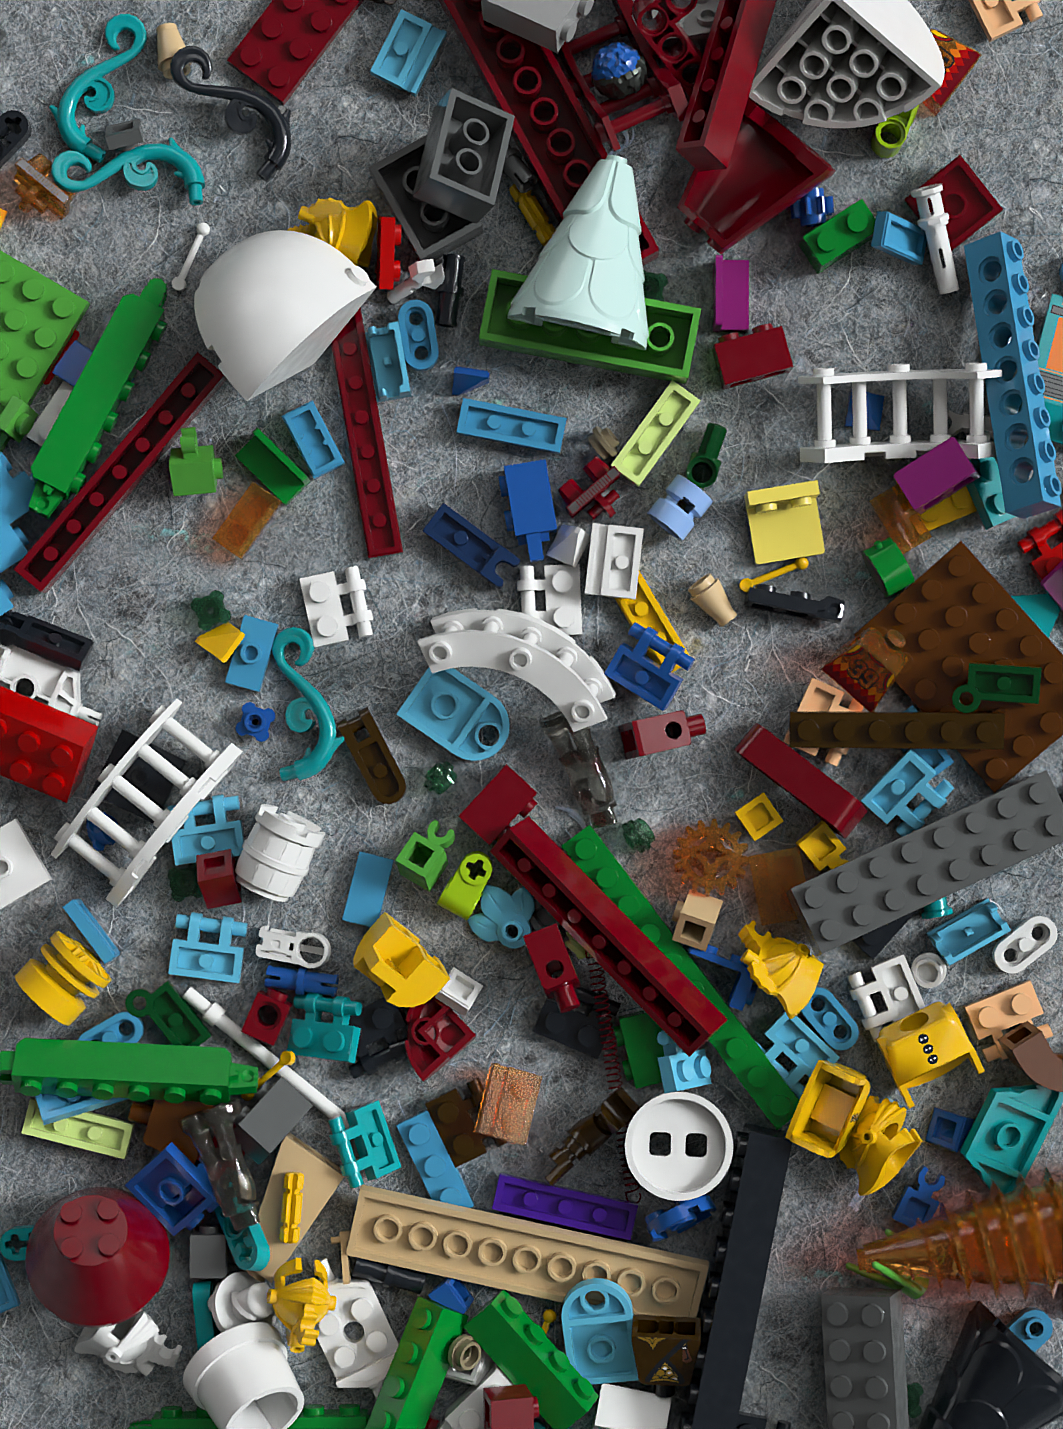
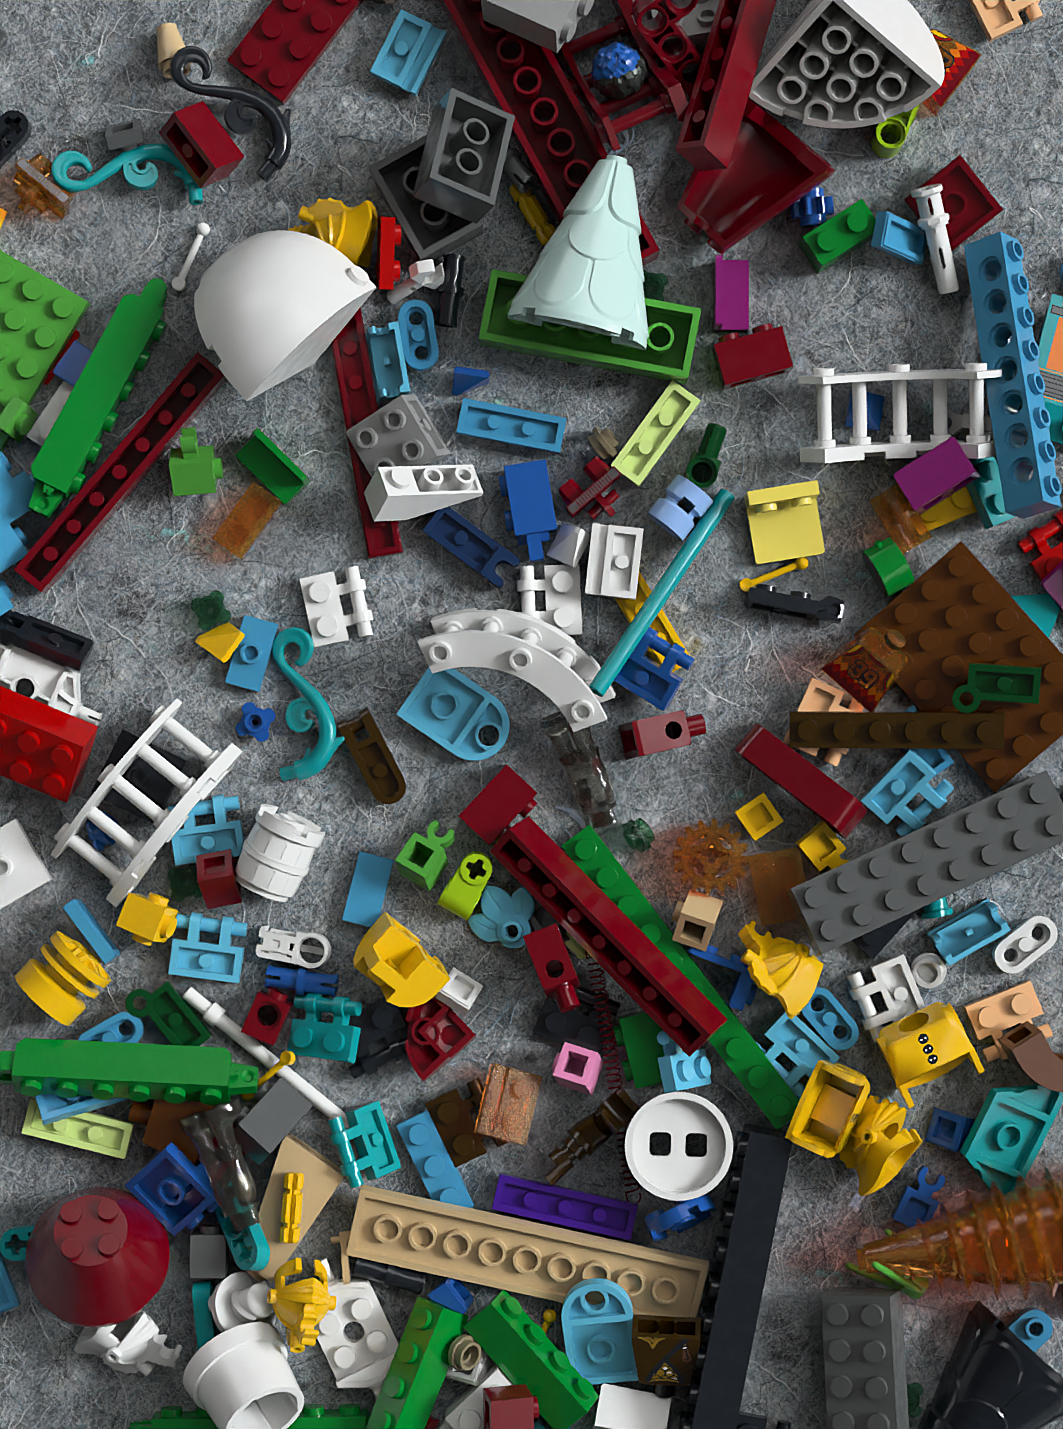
teal plant [49,14,147,163] -> none
dark azure plate [281,400,345,480] -> none
clear green plate [424,761,458,795] -> none
tan cone [688,573,737,627] -> none
none -> yellow brick [116,892,178,946]
none -> dark red brick [159,101,245,189]
none -> light grey bracket [346,394,450,477]
none -> white slope [364,464,483,521]
none -> bright pink brick [552,1042,604,1096]
none -> teal piece [588,489,735,697]

